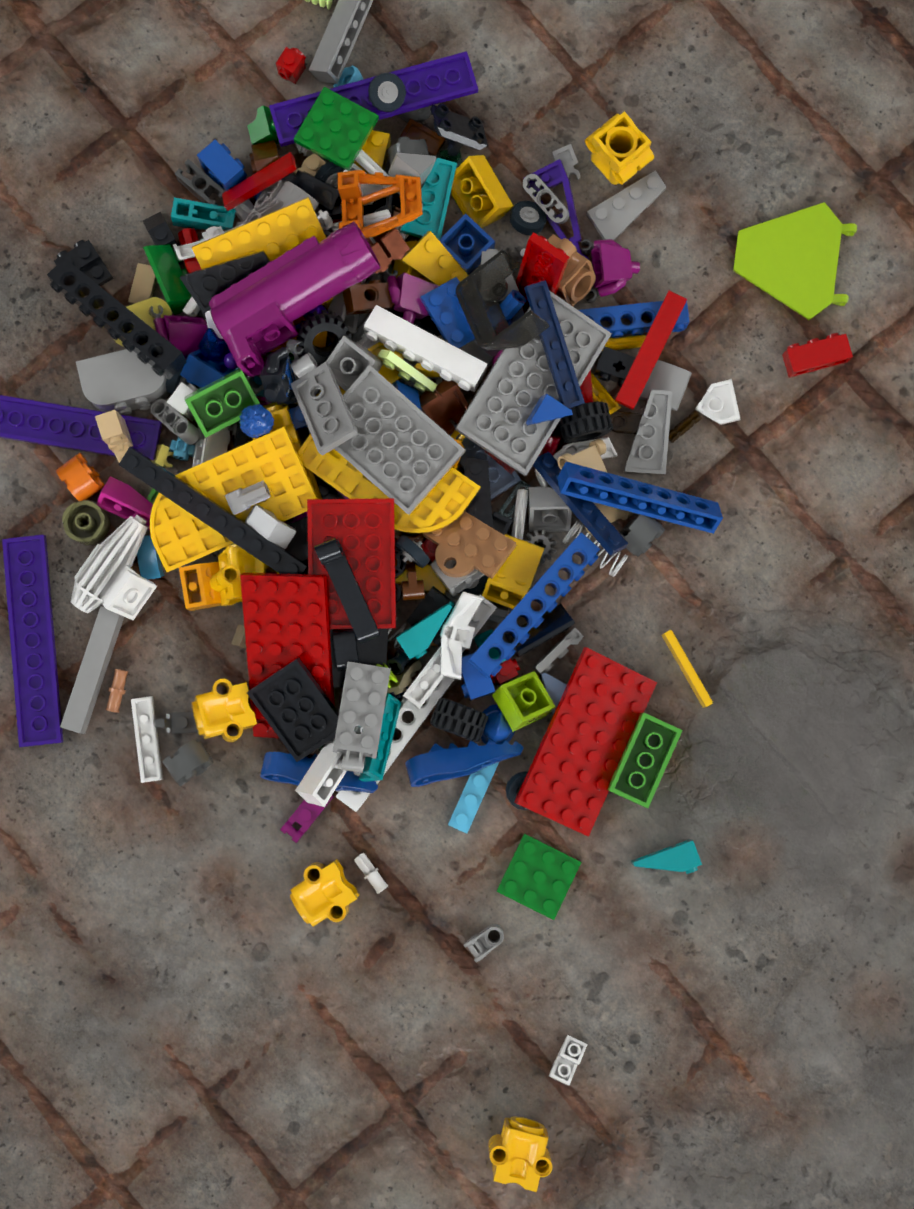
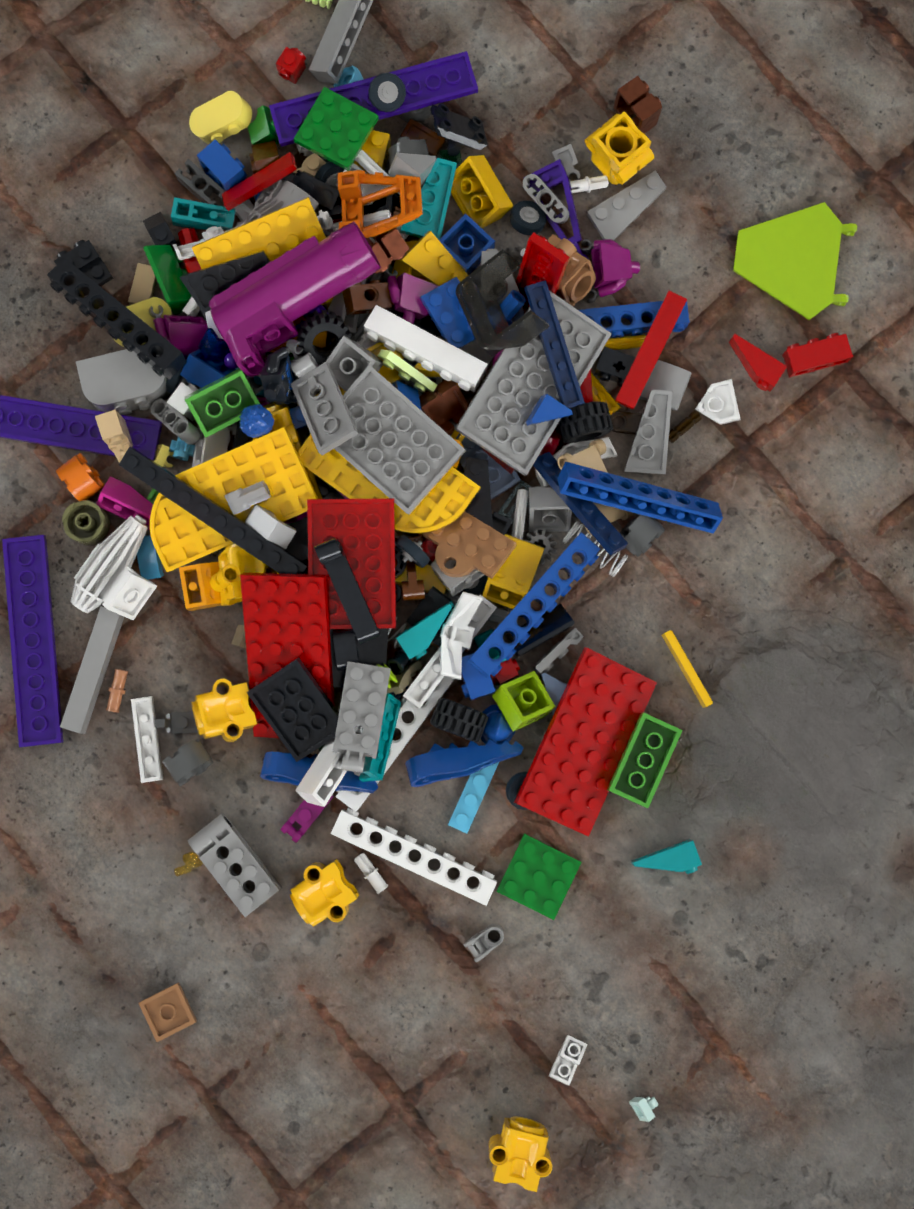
none -> medium nougat plate [138,982,197,1042]
none -> clear yellow plate [174,852,203,877]
none -> light grey hinge [188,813,282,917]
none -> light yellow brick [189,91,252,144]
none -> white brick [331,808,497,906]
none -> white axle [570,175,609,194]
none -> copper piece [613,76,662,134]
none -> light aqua tile [629,1096,659,1122]
none -> red slope [729,334,787,392]

